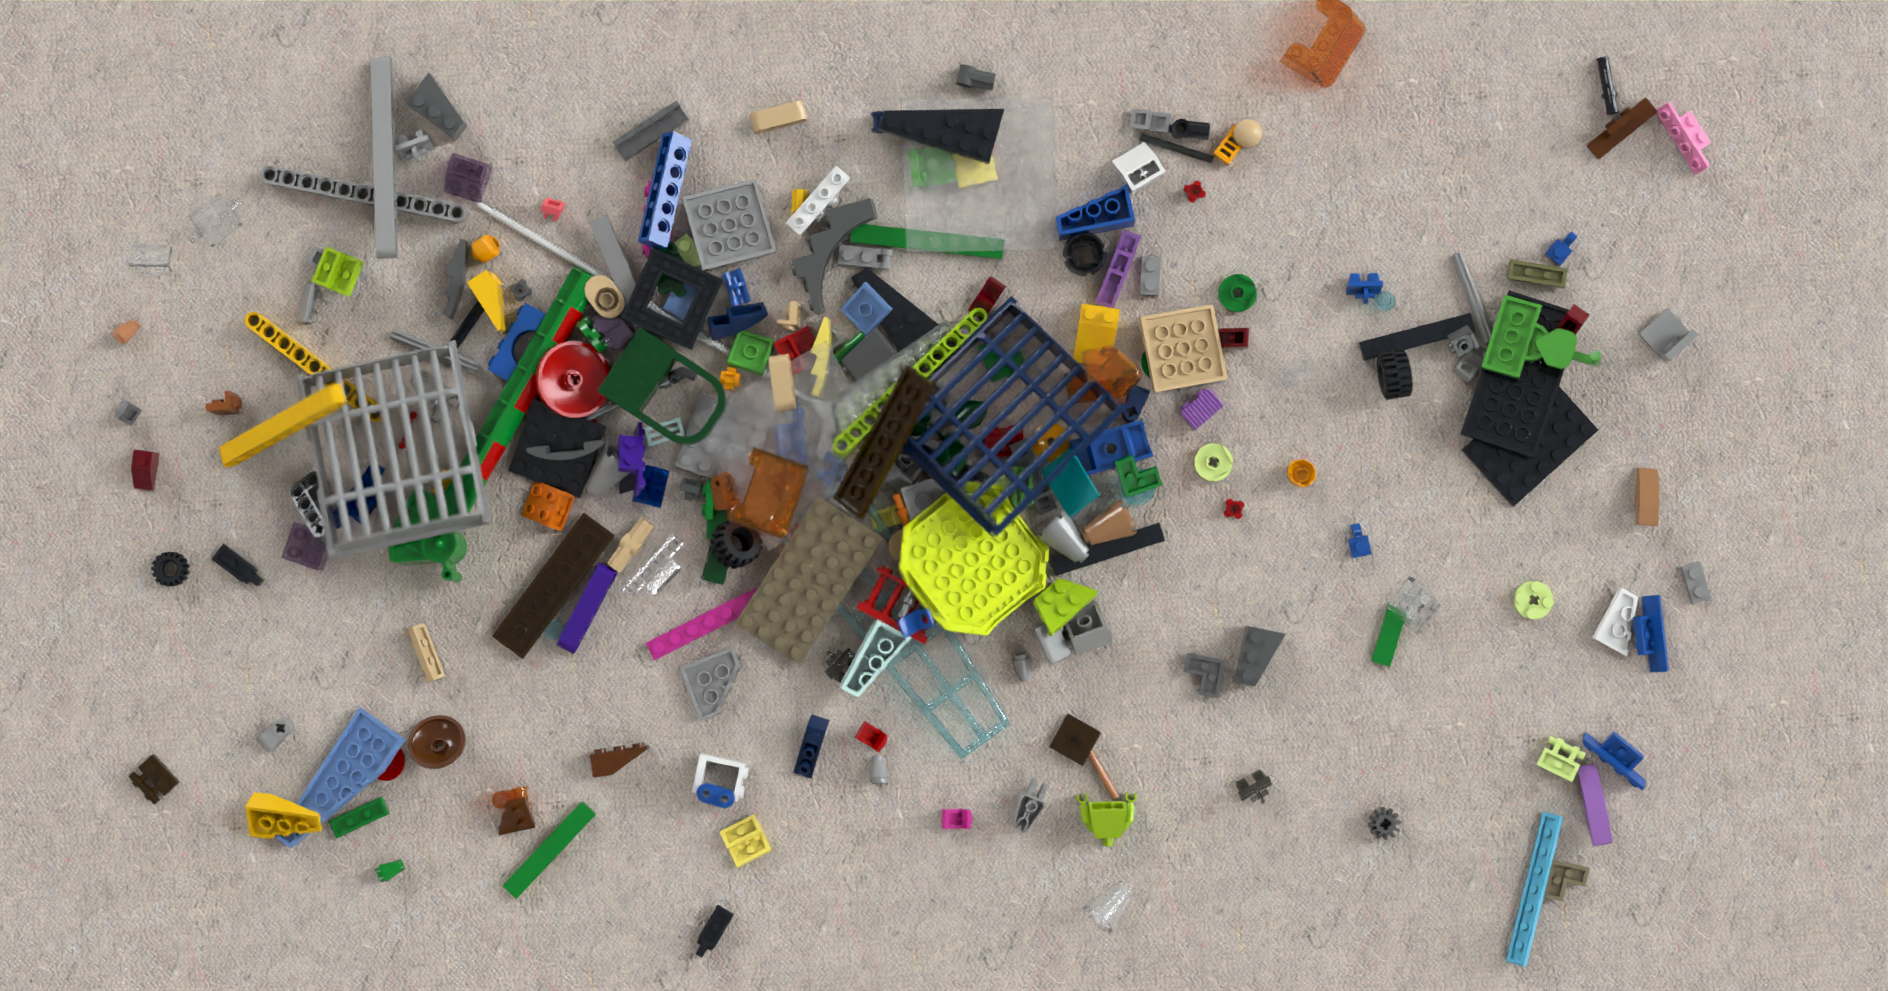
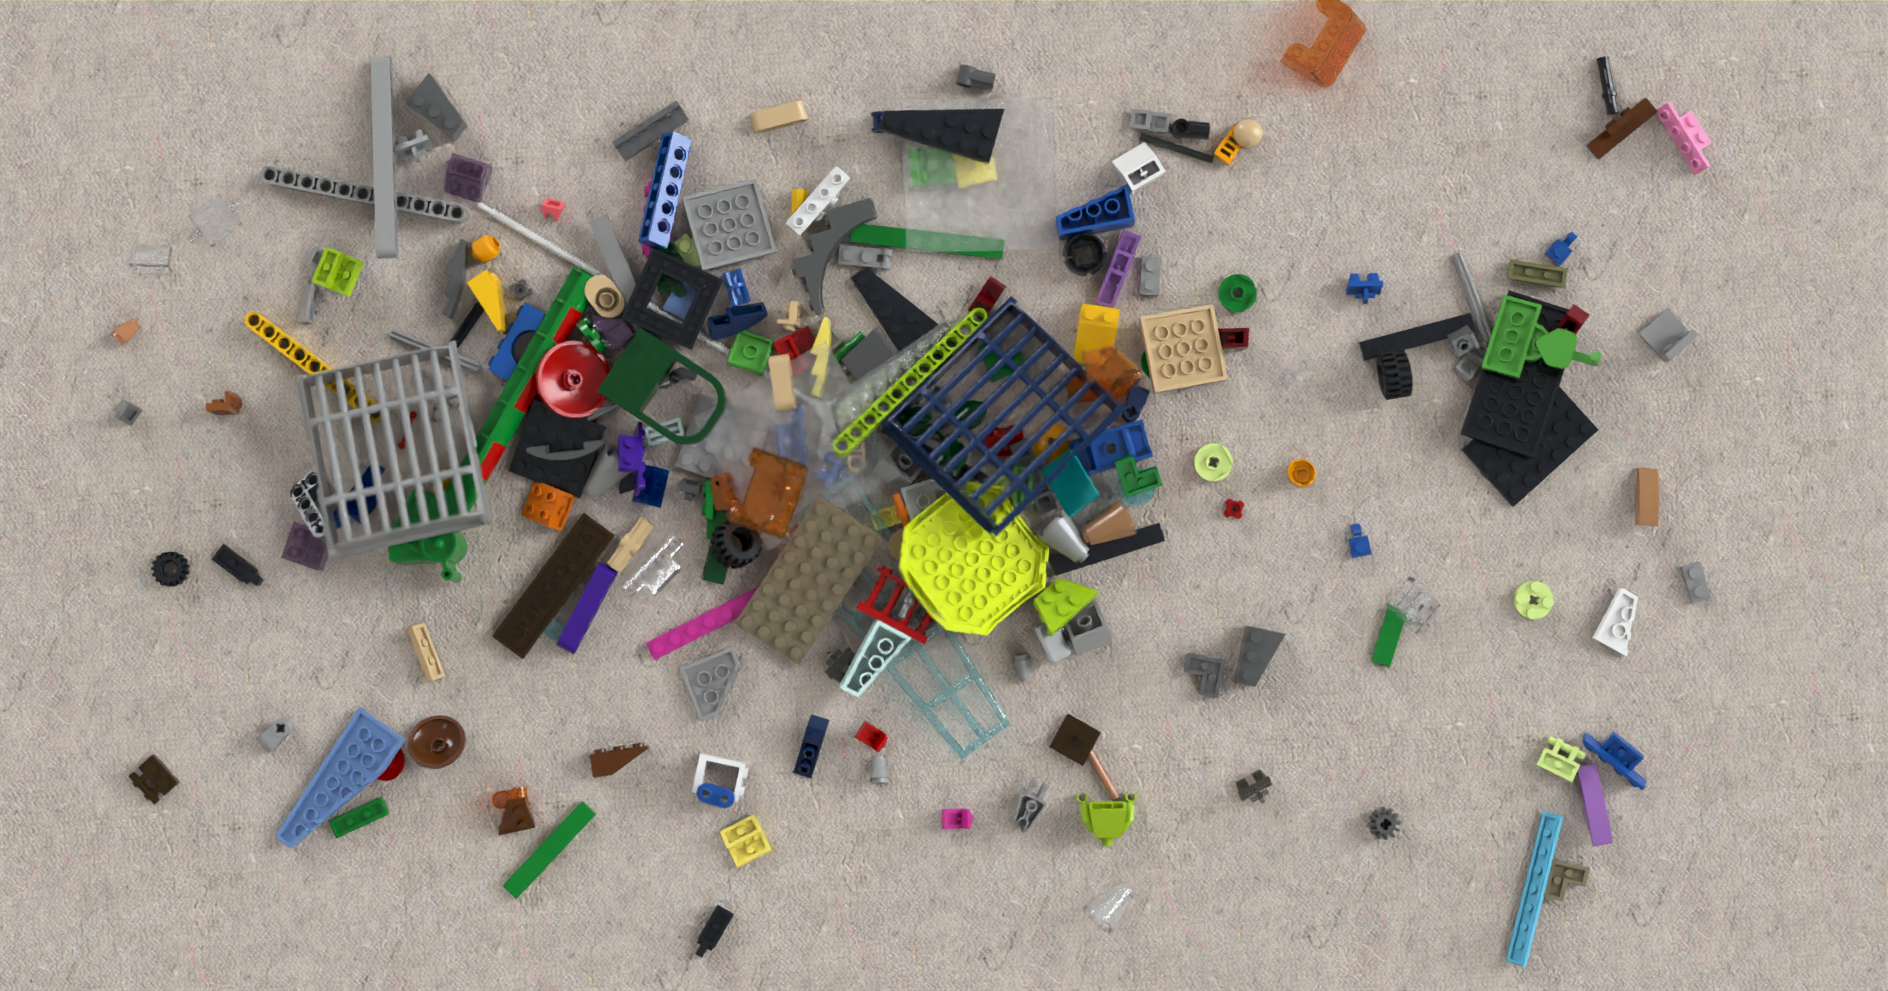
dark red slope [131,449,160,491] -> none
yellow beam [219,384,347,467] -> none
yellow wedge [245,792,322,839] -> none
green cone [375,859,405,883] -> none
light orange gear [720,367,741,391] -> none
dark brown plate [833,365,937,519] -> none
medium blue tile [840,282,893,336] -> none
blue bracket [897,608,935,638] -> none
medium lavender brick [1179,388,1224,431] -> none
red plate [1183,180,1206,203] -> none
clear light blue tile [1375,291,1396,311] -> none
blue bracket [1633,595,1669,672] -> none

